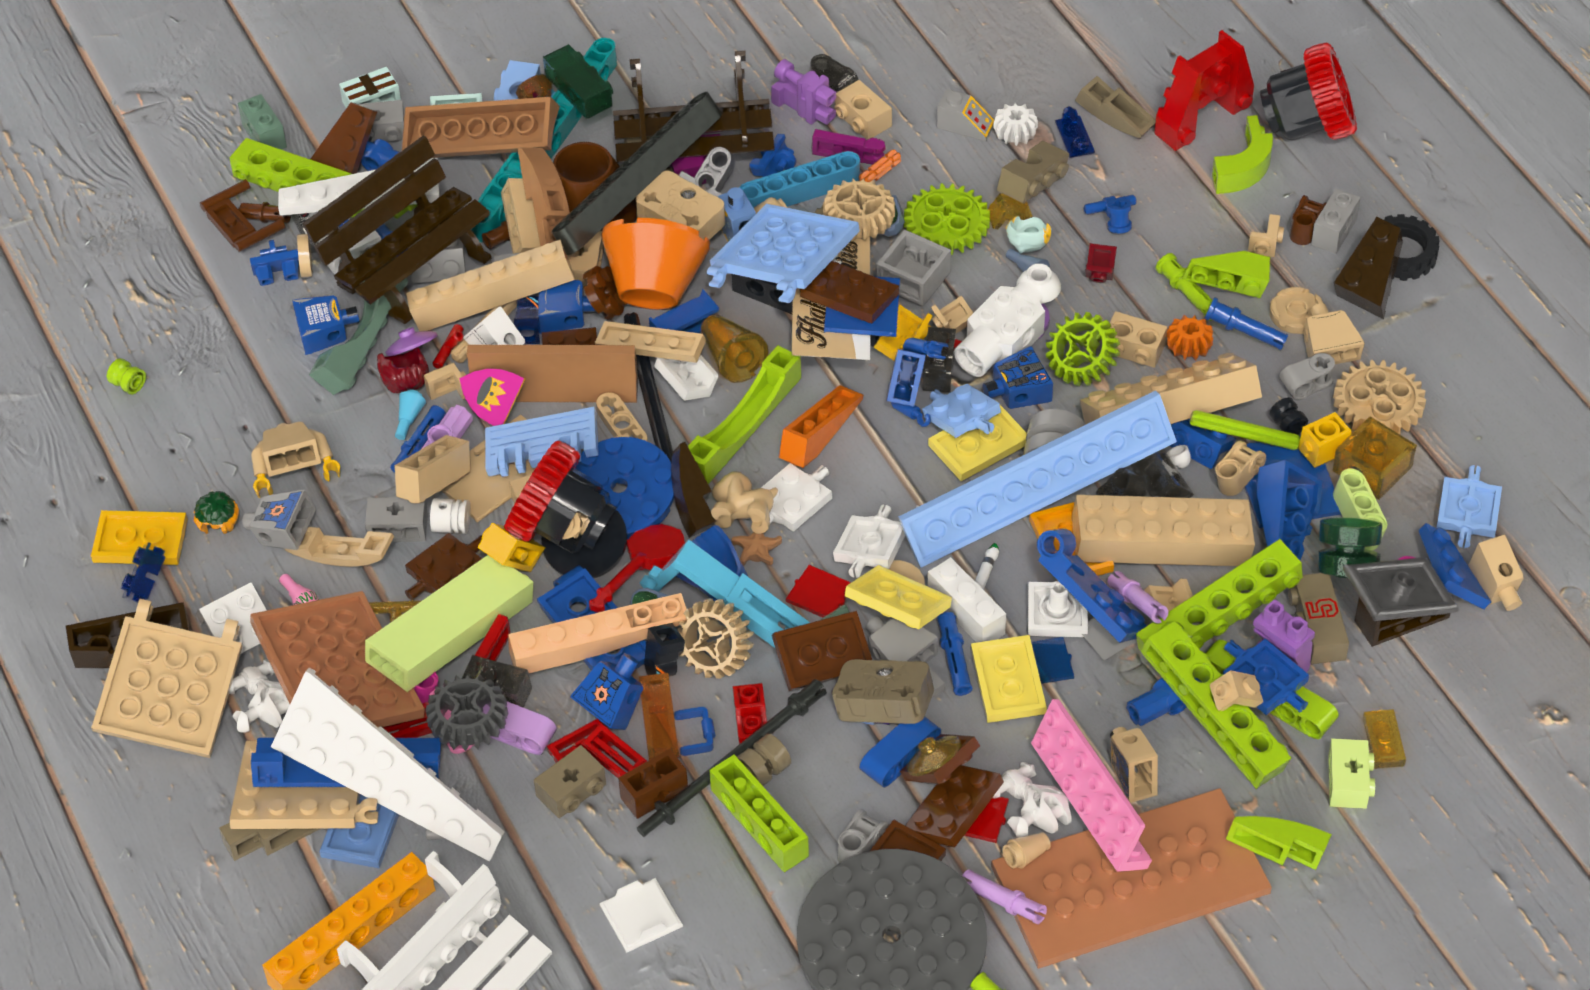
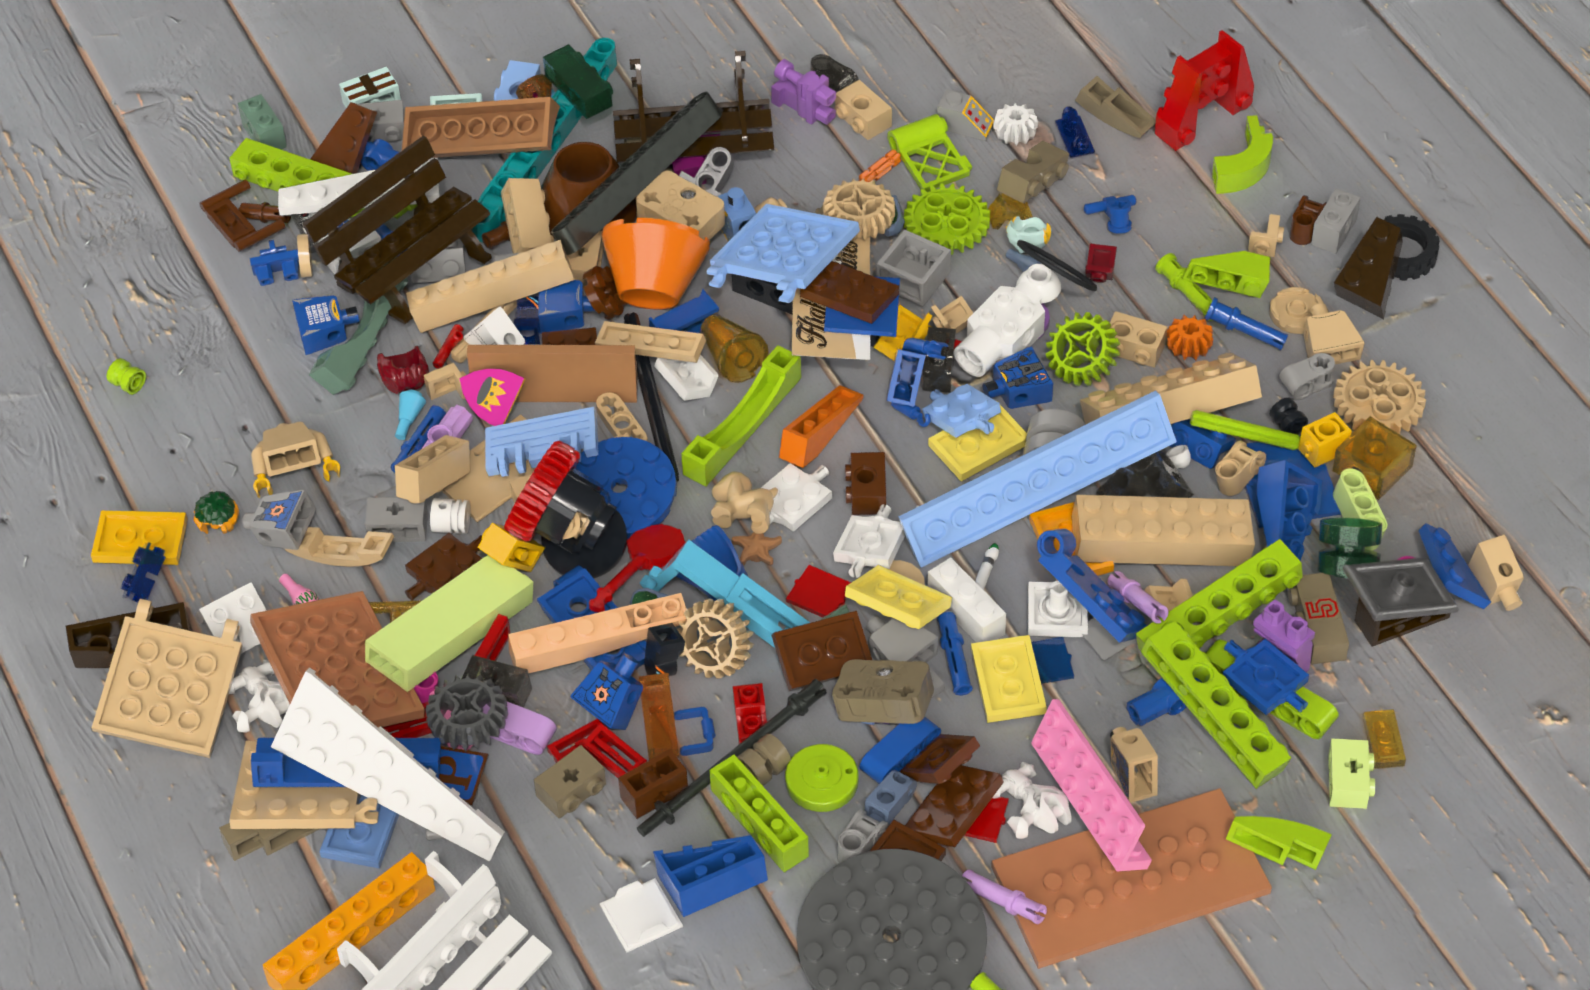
medium lavender dish [385,327,438,356] -> none
medium nougat slope [518,147,570,246] -> none
dark brown slope [671,442,716,538] -> none
dark azure beam [739,151,860,208] -> none
blue hips [749,134,797,177] -> none
magenta hinge [812,129,886,165] -> none
clear yellow dish [907,735,962,776] -> none
tan cone [1002,832,1051,869] -> none
tan bracket [1210,670,1263,711] -> none
piece [1260,42,1357,140] -> none
light blue plate [1436,465,1502,548] -> none
none -> piece [439,746,489,806]
none -> blue wedge [653,835,768,917]
none -> lime wheel [785,744,859,812]
none -> reddish brown brick [845,452,886,515]
none -> sand blue leg [864,770,917,825]
none -> lime piece [887,114,972,192]
none -> black piece [1017,240,1097,291]

